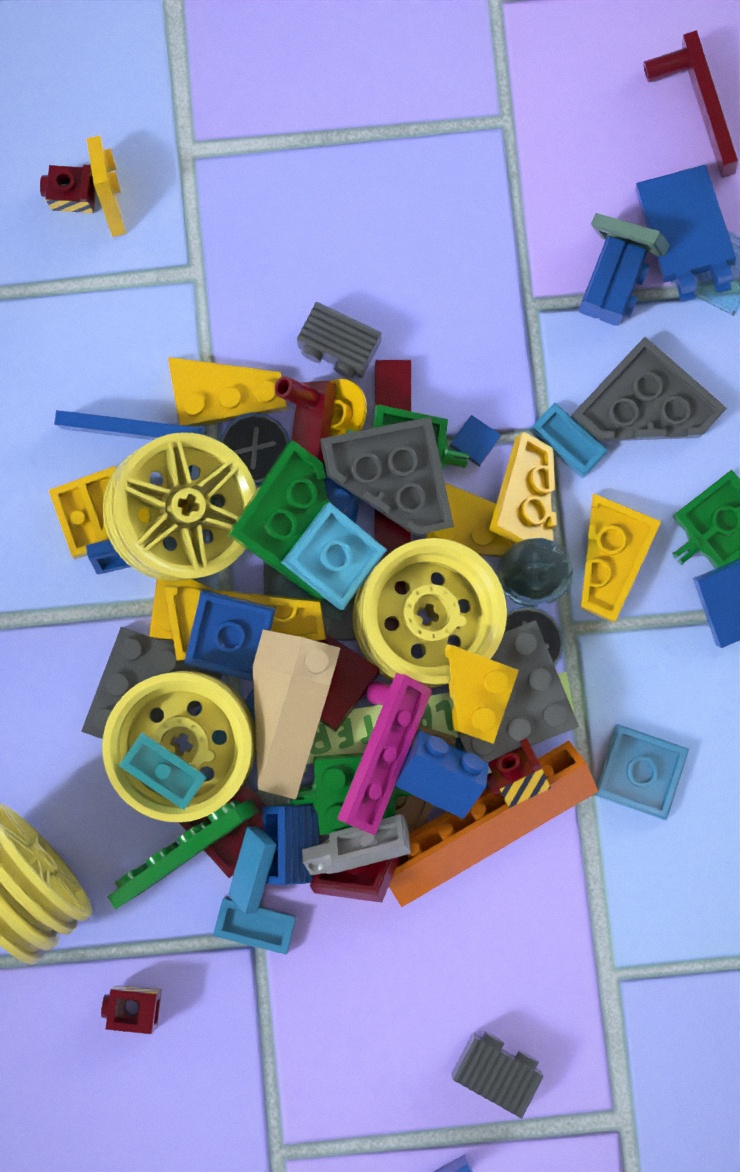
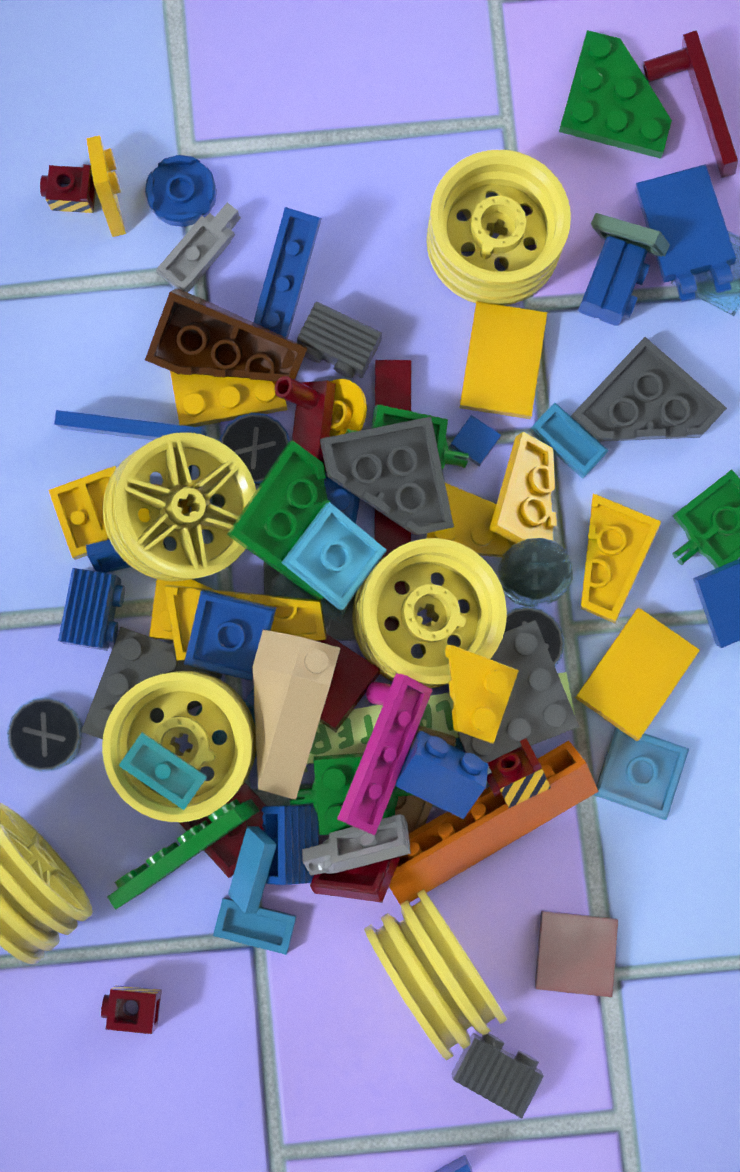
none -> black tile [7,697,83,772]
none -> blue brick [58,568,125,651]
none -> blue tile [145,155,217,227]
none -> reddish brown wedge [145,288,307,381]
none -> light grey hinge [156,202,241,293]
none -> blue piece [253,207,322,338]
none -> light yellow wheel [364,889,507,1061]
none -> light yellow wheel [426,150,571,306]
none -> yellow tile [459,301,548,419]
none -> tile [534,910,618,997]
none -> green plate [559,30,672,159]
none -> yellow tile [575,607,700,741]

